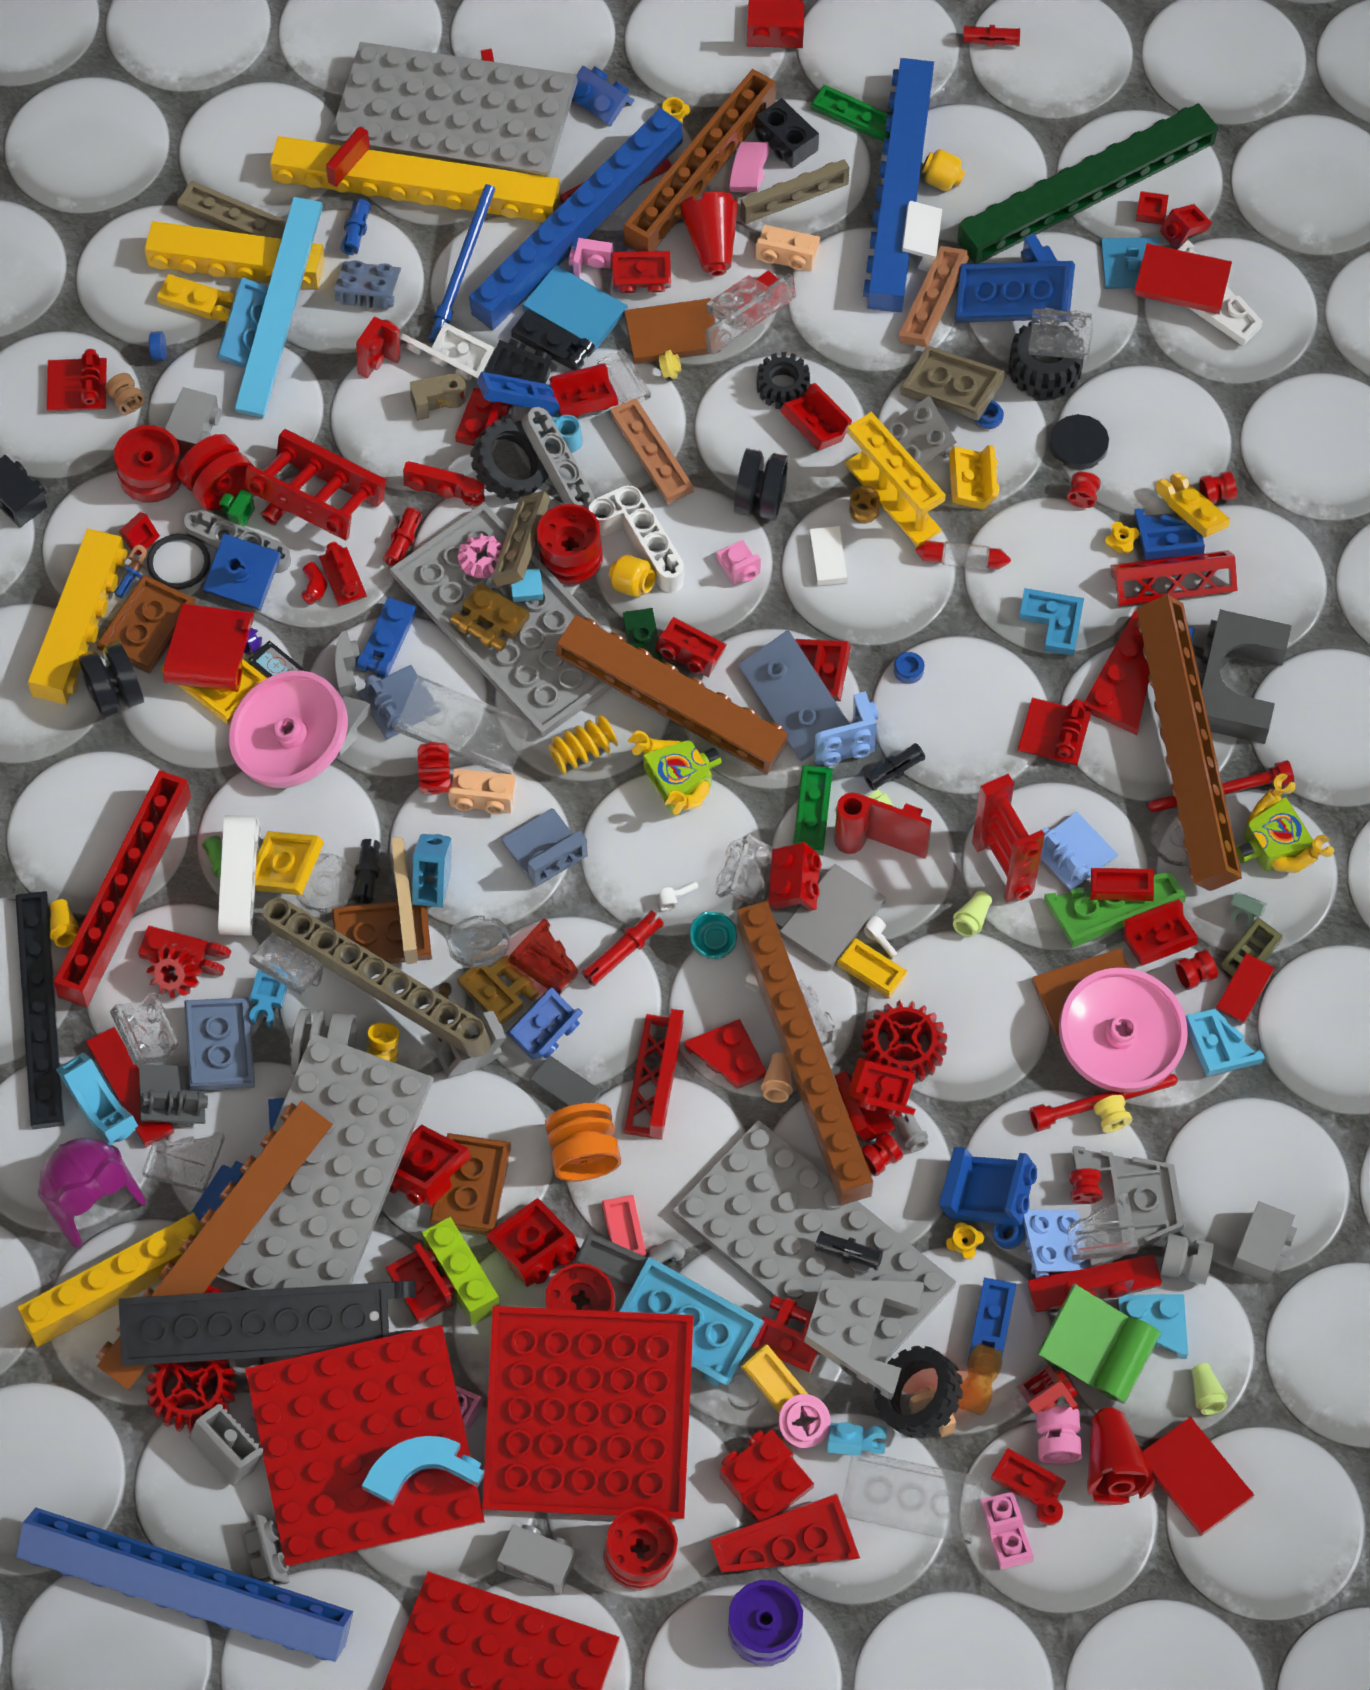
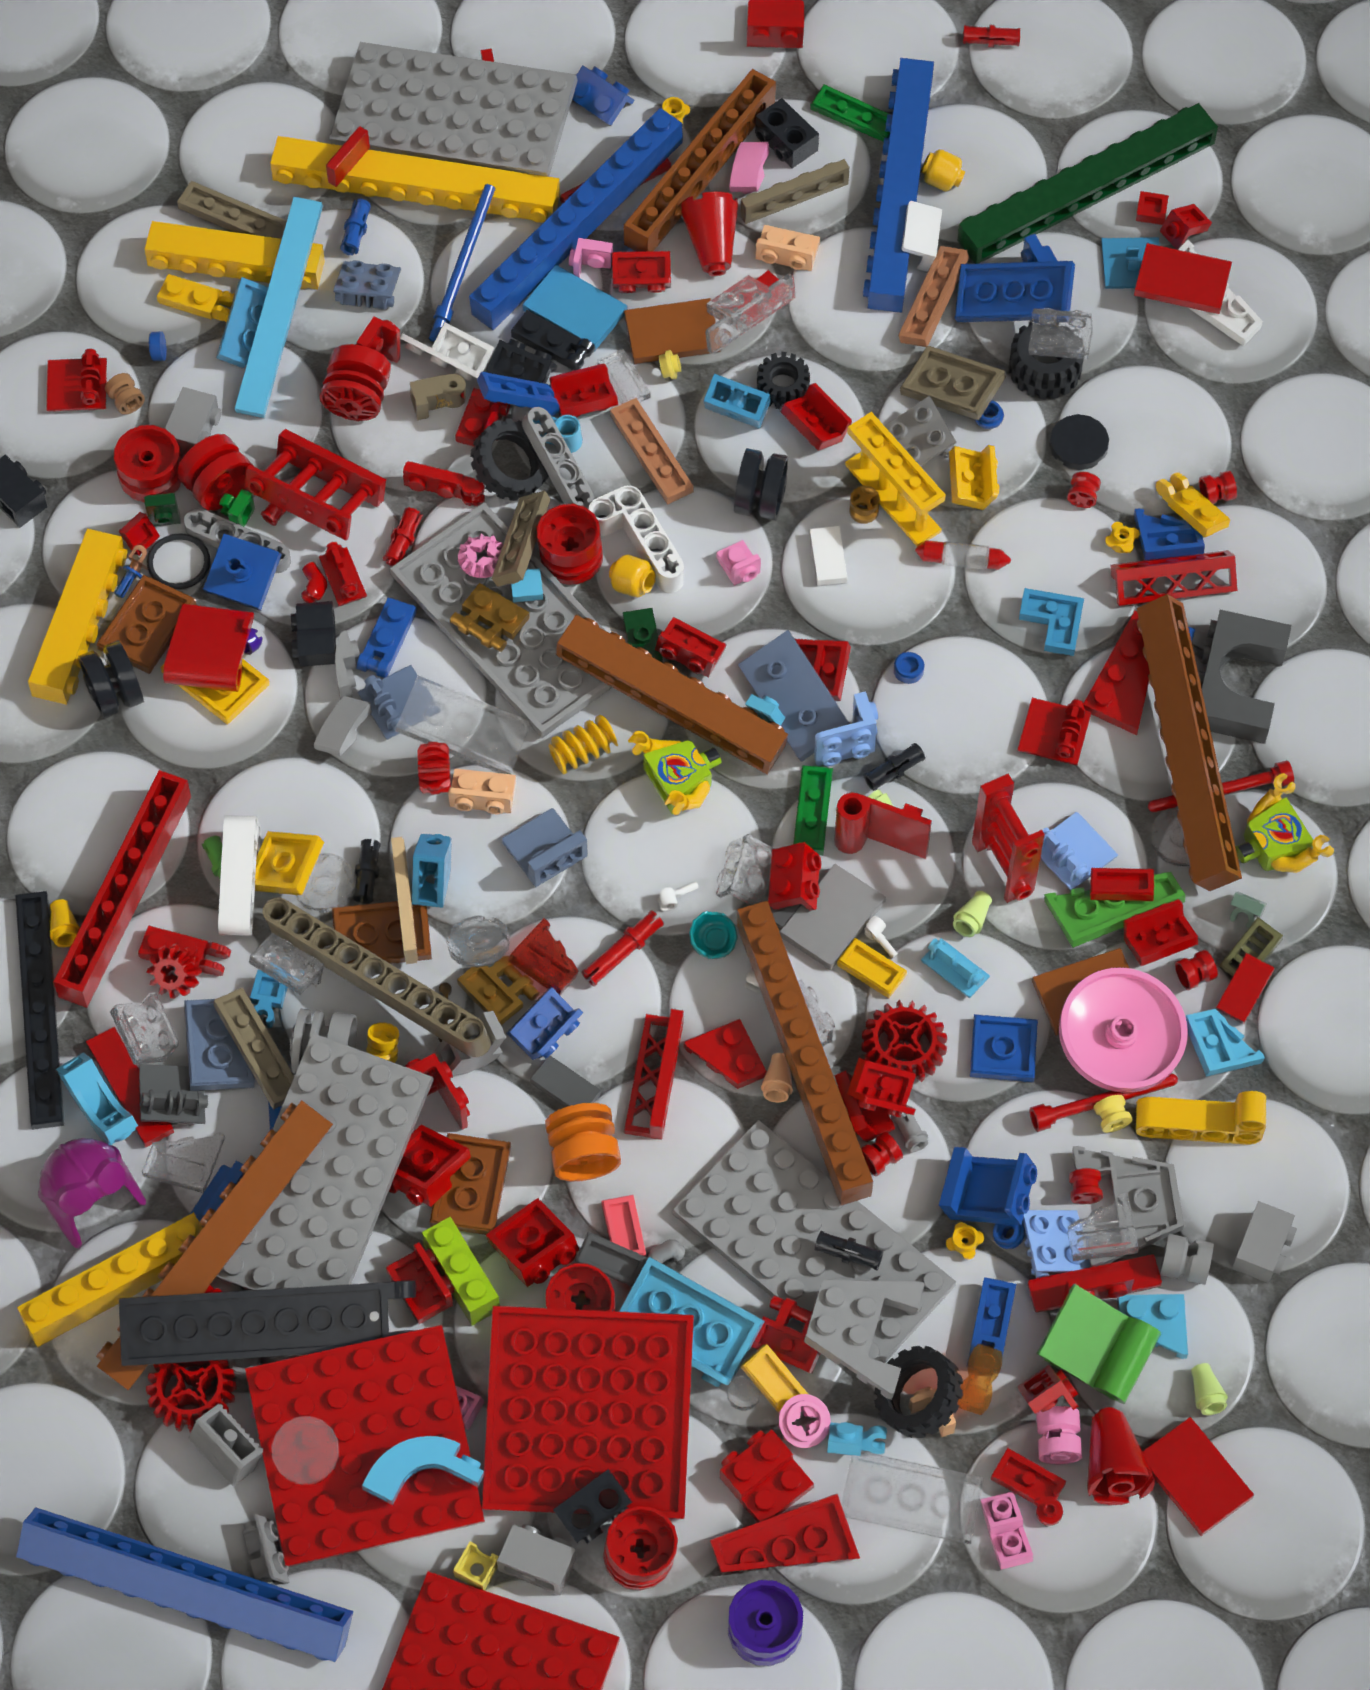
bright pink dish [229,670,348,788] -> none
tile [248,640,306,678] -> none
none -> dark green plate [144,493,181,526]
none -> dark tan plate [214,987,294,1110]
none -> clear tile [272,1416,339,1485]
none -> black brick [291,601,336,667]
none -> red wheel [319,344,391,421]
none -> red bracket [404,1053,470,1130]
none -> light yellow piece [453,1541,499,1590]
none -> black brick [553,1469,633,1544]
none -> dark azure brick [704,374,771,429]
none -> medium azure plate [745,694,785,726]
none -> medium azure hinge [921,938,990,998]
none -> blue tile [970,1014,1038,1082]
none -> yellow beam [1136,1091,1266,1144]

